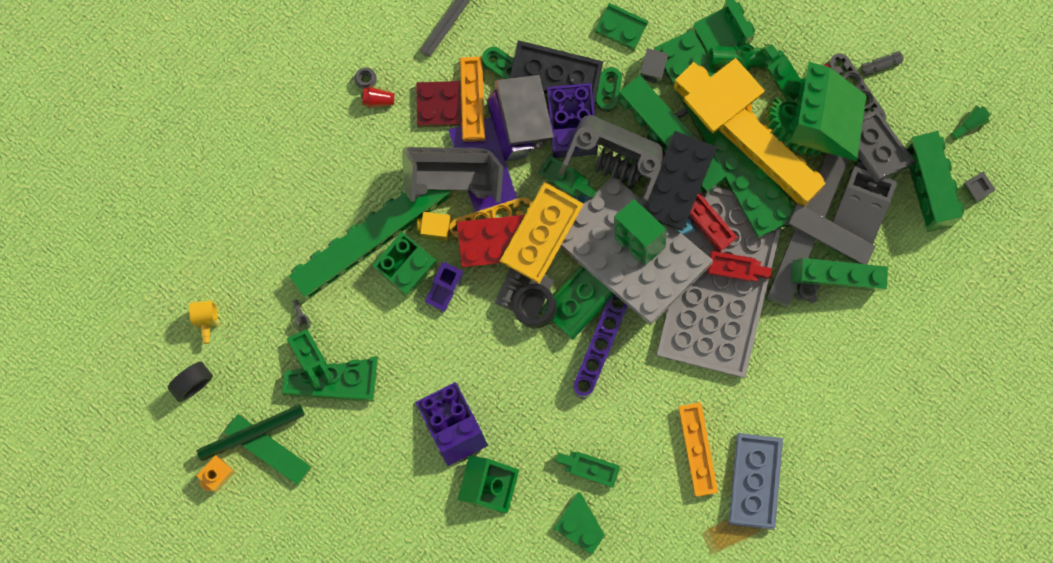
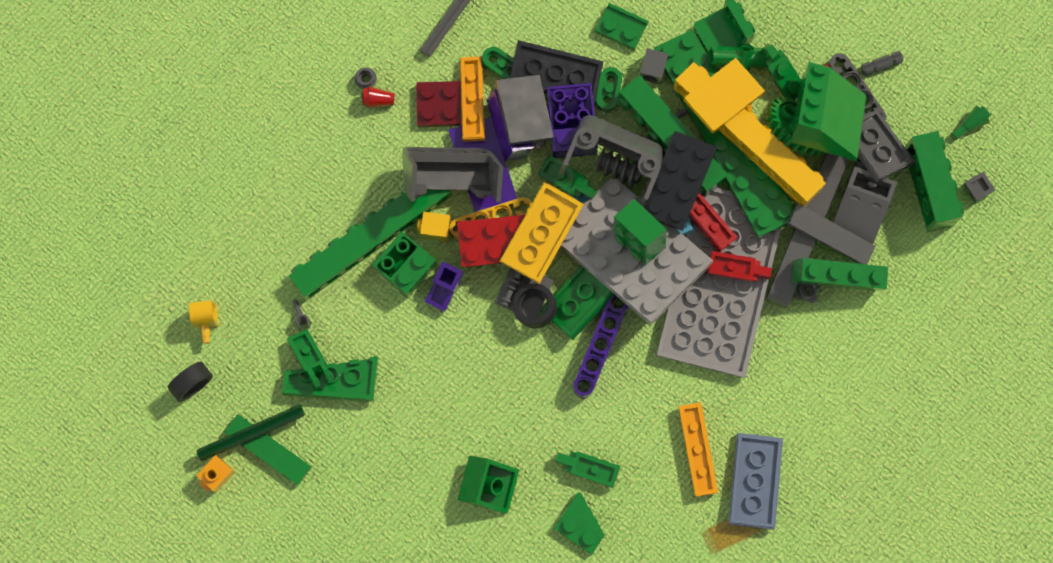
dark purple slope [415,382,488,467] -> none

